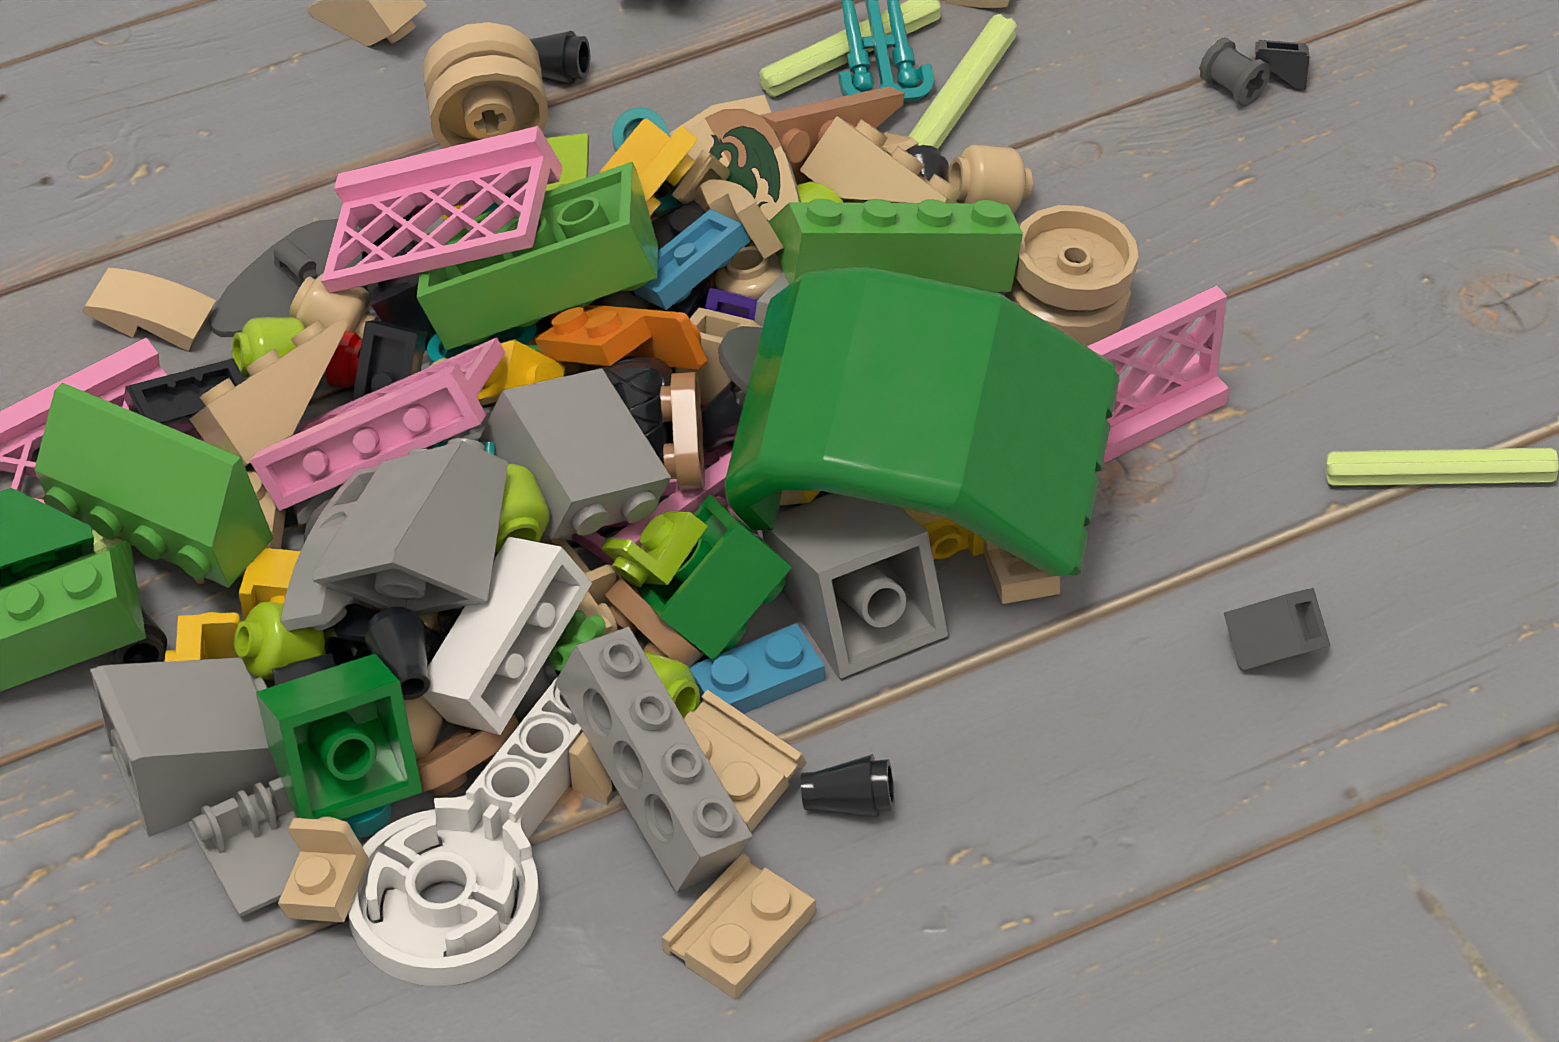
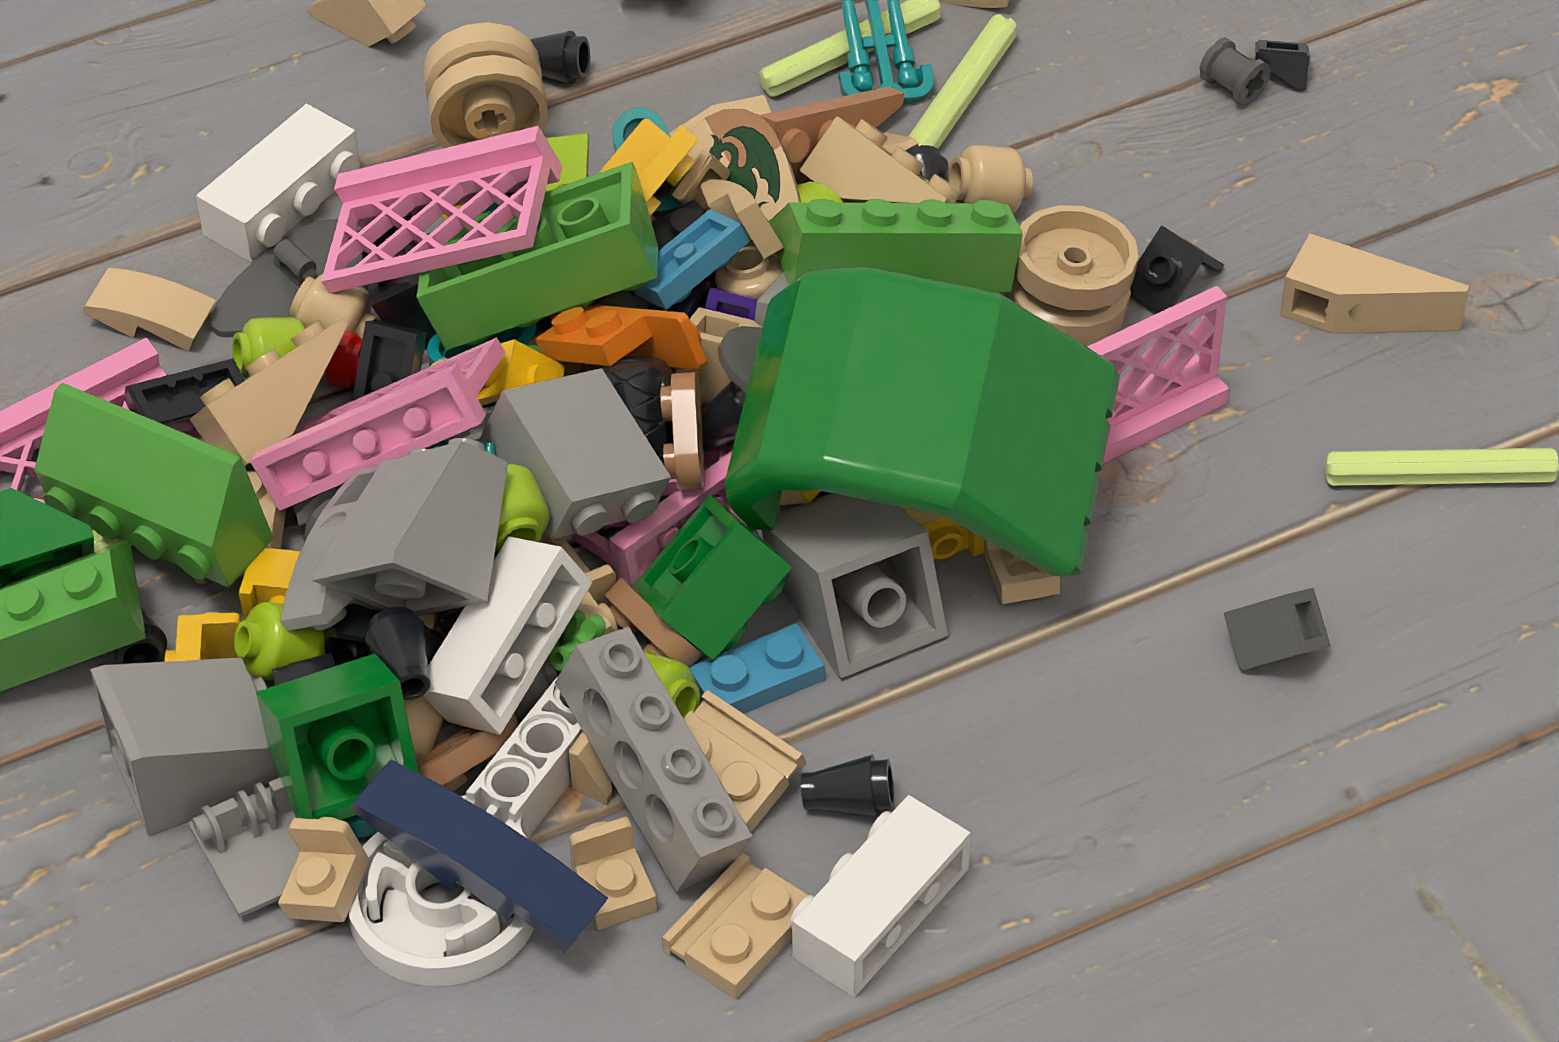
lime bracket [601,511,708,587] -> none
none -> white brick [196,103,360,263]
none -> dark blue slope [350,759,608,953]
none -> tan bracket [569,817,657,931]
none -> white brick [790,795,971,998]
none -> black bracket [1130,225,1225,313]
none -> tan slope [1280,233,1470,334]

